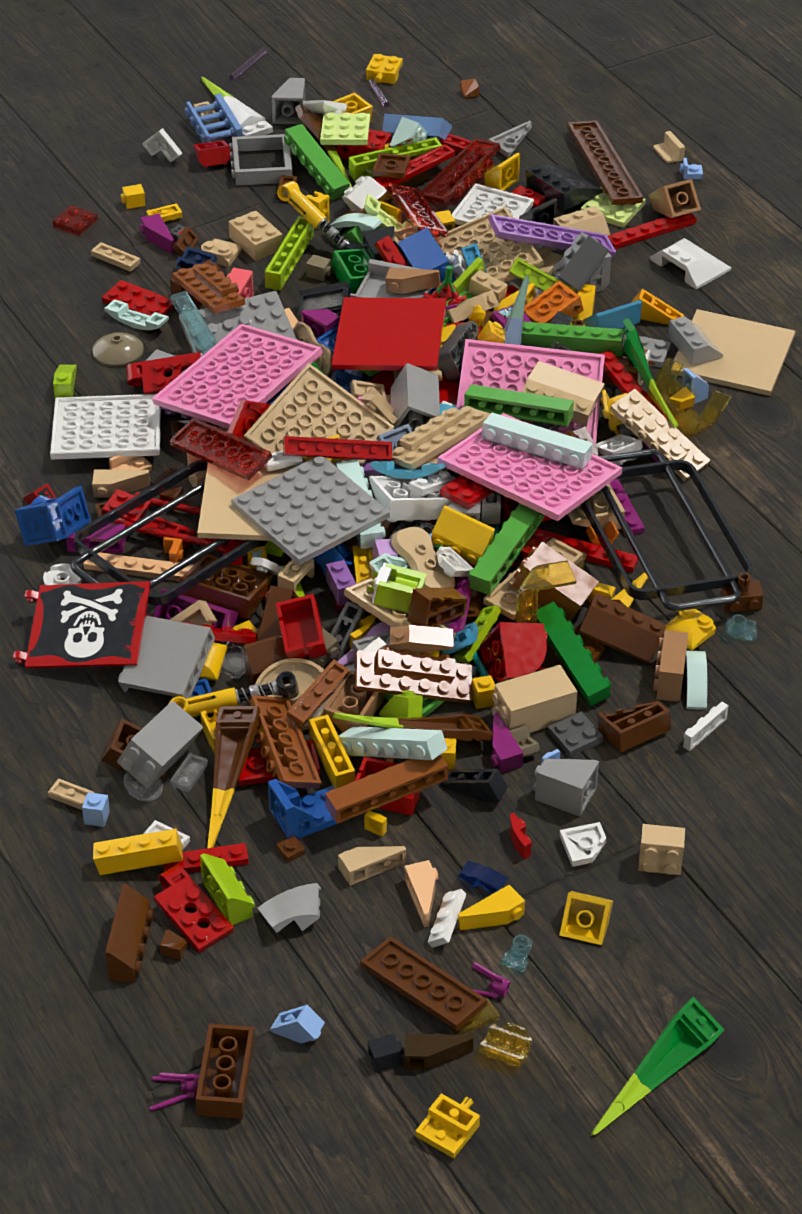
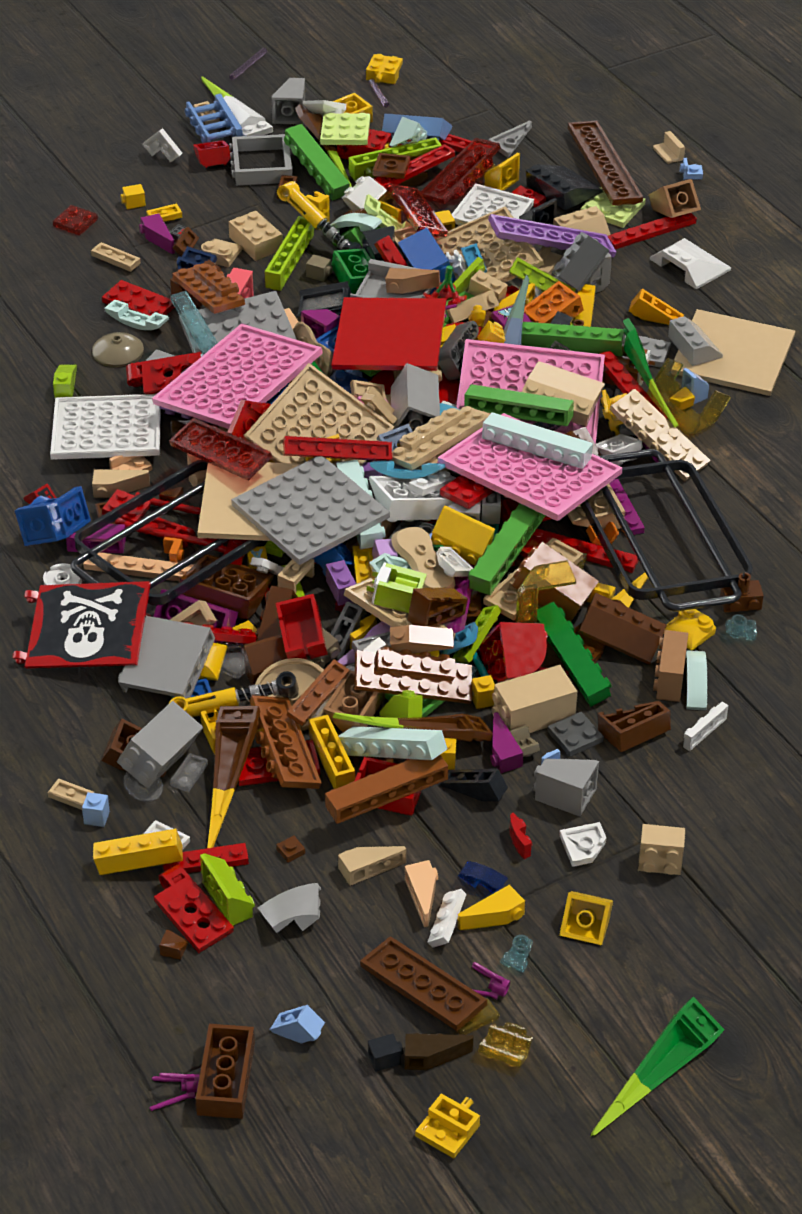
reddish brown slope [105,884,154,983] -> none
white plate [261,451,302,472] -> none
blue bracket [268,779,337,839] -> none
yellow plate [364,811,387,837] -> none
dark orange slope [460,79,479,98] -> none
dark azure slope [583,300,642,329] -> none

